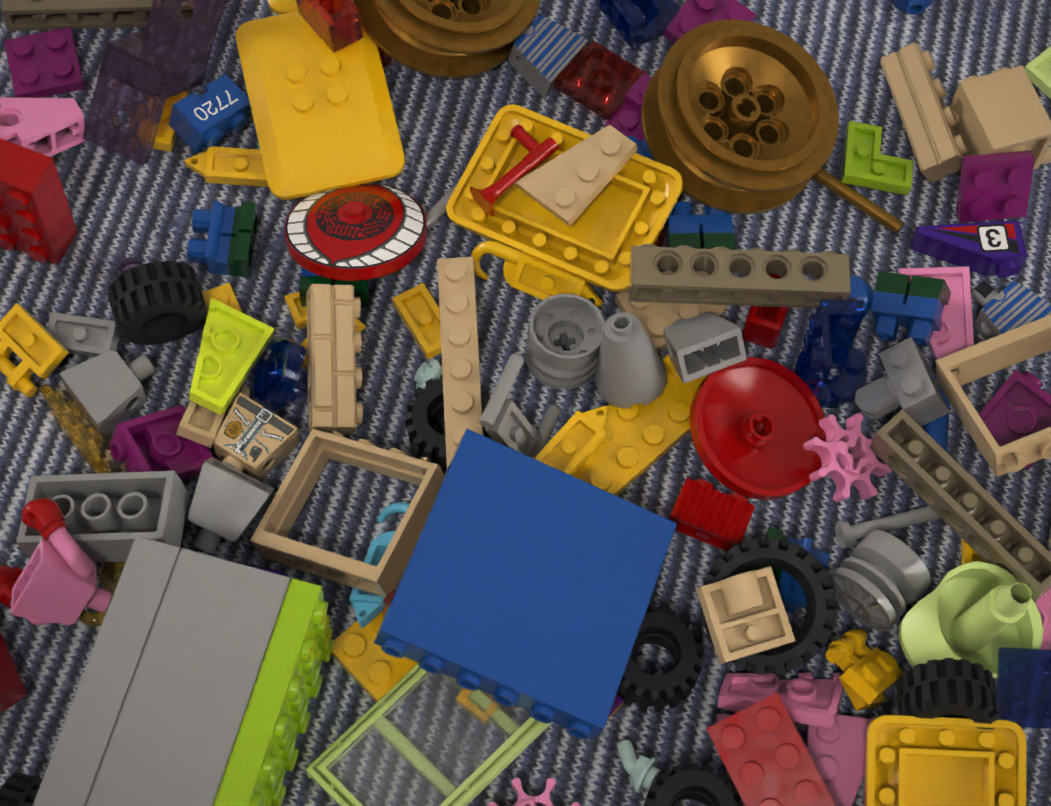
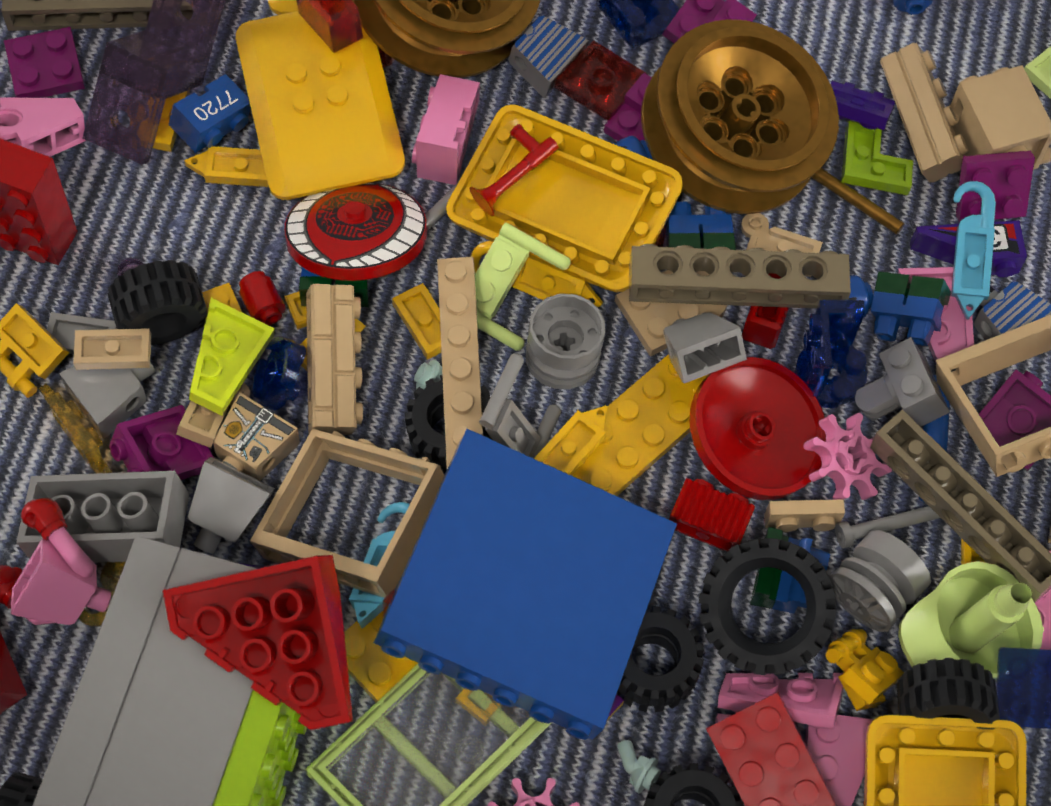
hips [187,201,259,278] -> none
tan wing [515,125,638,227] -> none
light grey cone [595,312,667,409] -> none
tan plate [696,566,795,664] -> none
none -> tan plate [73,328,151,370]
none -> red slope [162,555,353,730]
none -> red brick [239,271,286,325]
none -> bright pink wedge [412,74,480,185]
none -> yellowish green plate [475,222,571,351]
none -> tan hinge [741,213,823,277]
none -> tan plate [764,499,845,532]
none -> dark purple plate [831,80,895,130]
none -> medium azure plate [951,181,996,320]

